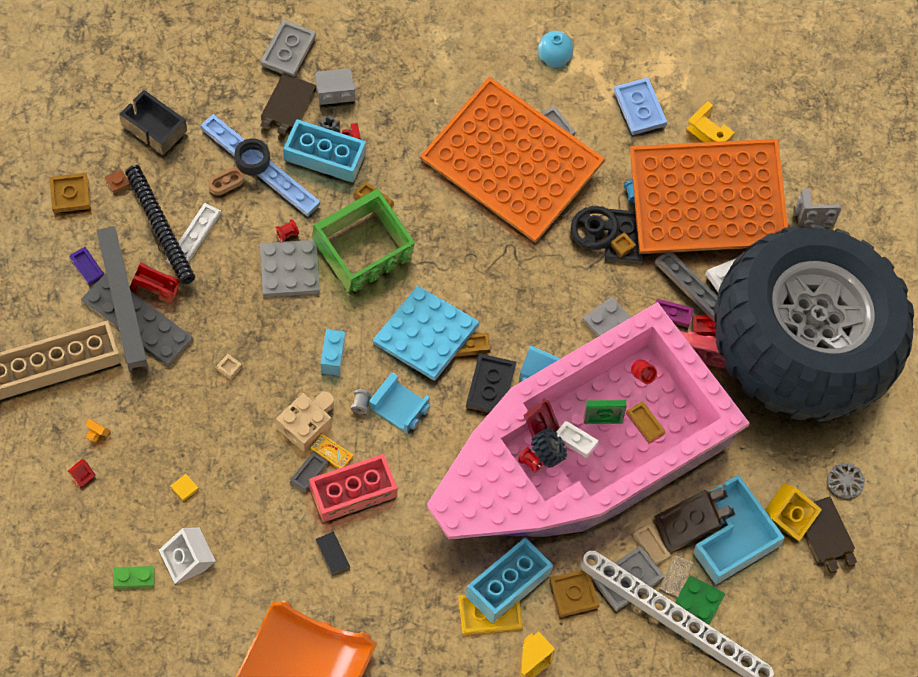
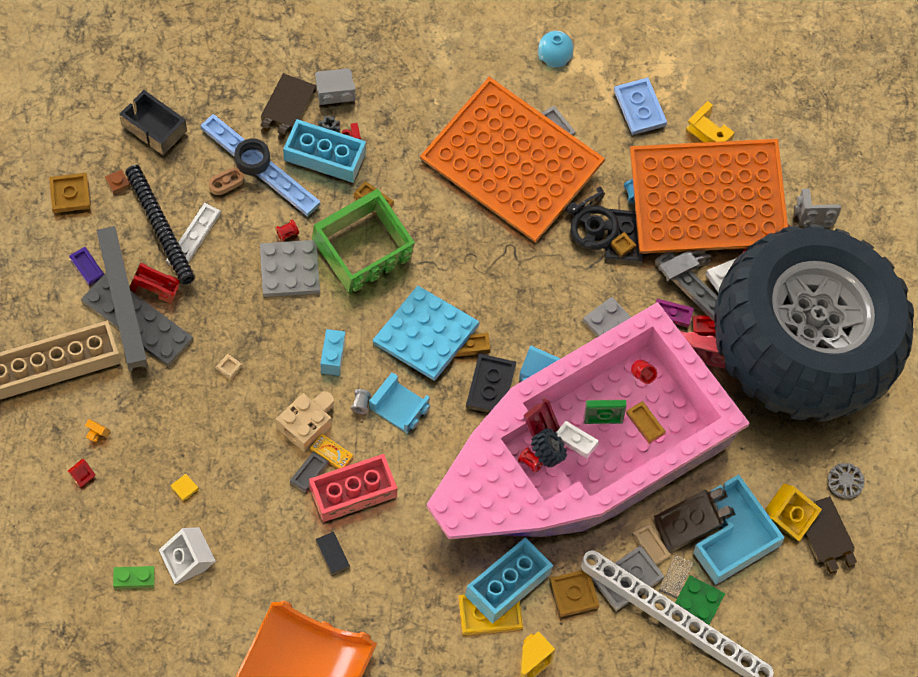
light grey plate [260,20,316,77] -> none
none -> black piece [566,186,605,216]
none -> flat silver arm [658,250,711,282]

